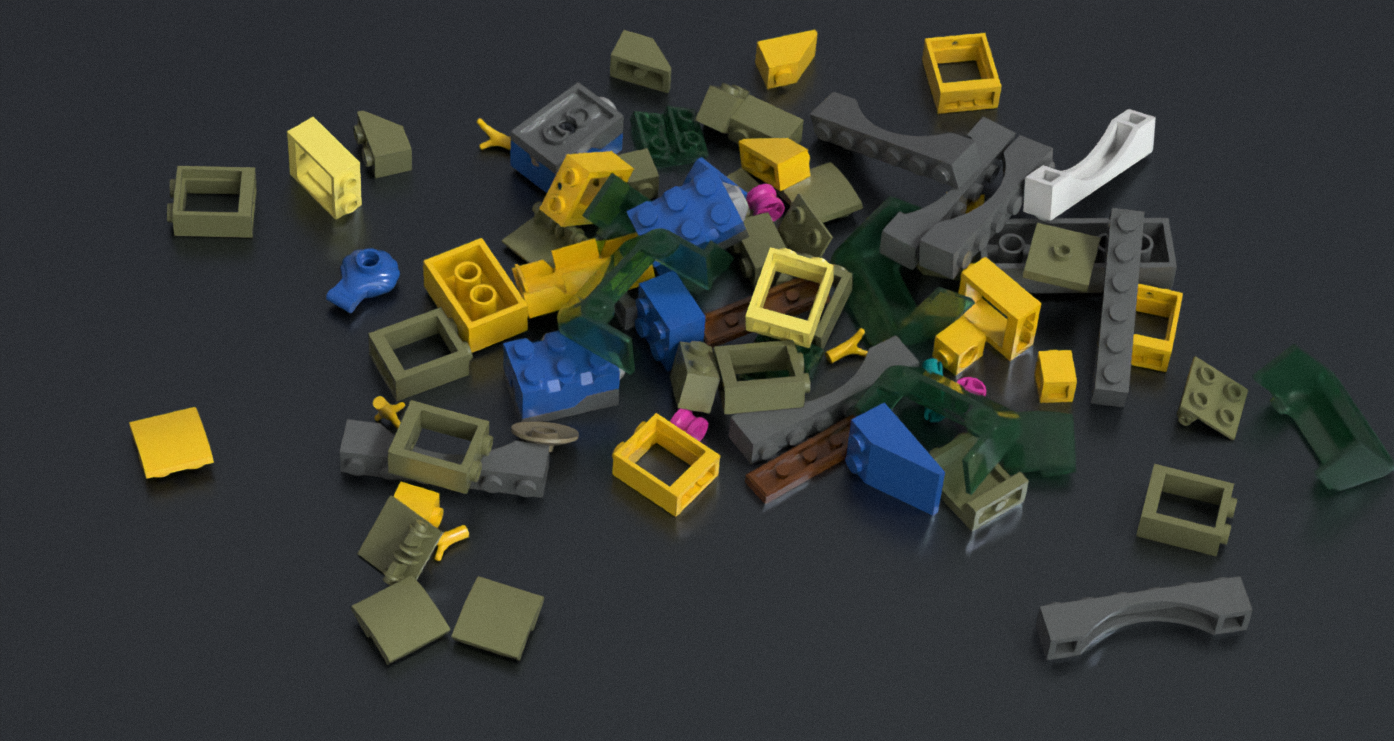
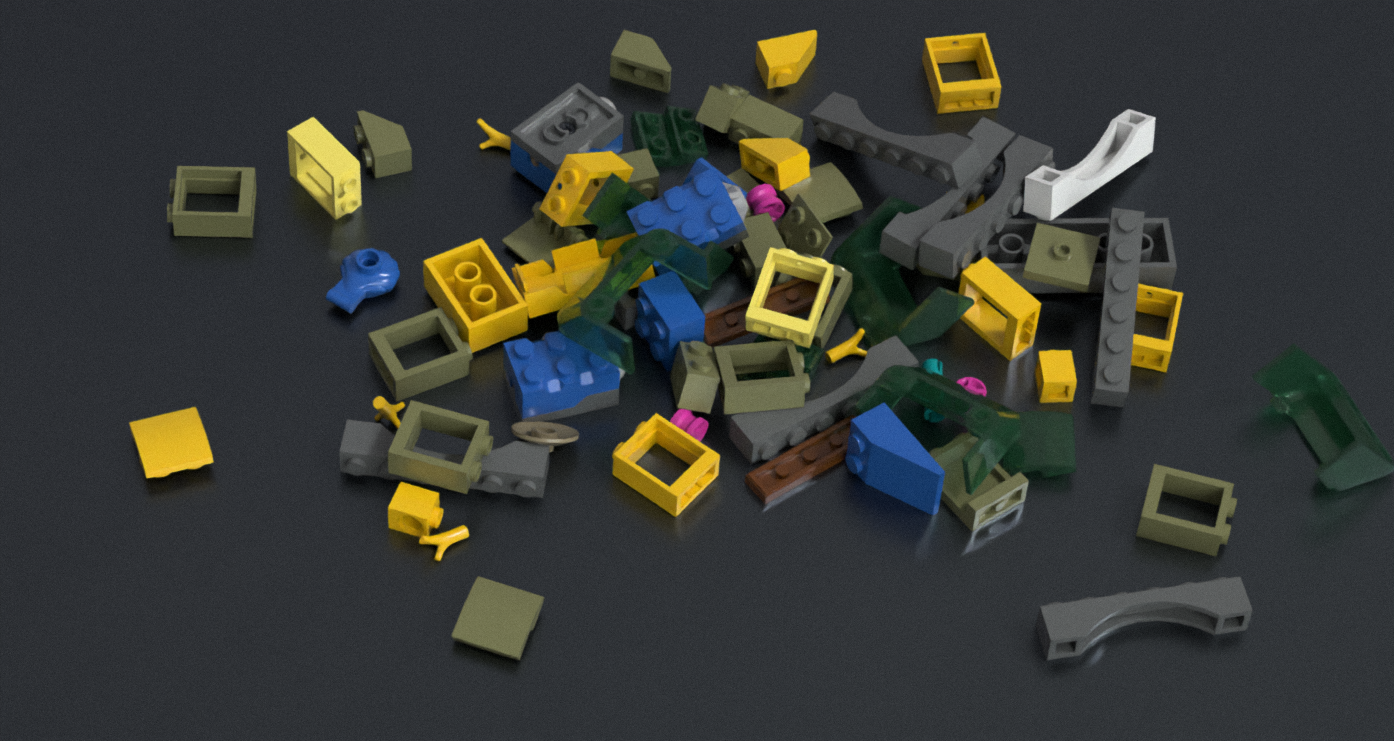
olive slope [351,575,451,665] -> none
olive hinge [358,495,443,585] -> none
yellow brick [932,316,986,376] -> none
olive hinge [1176,356,1248,441] -> none

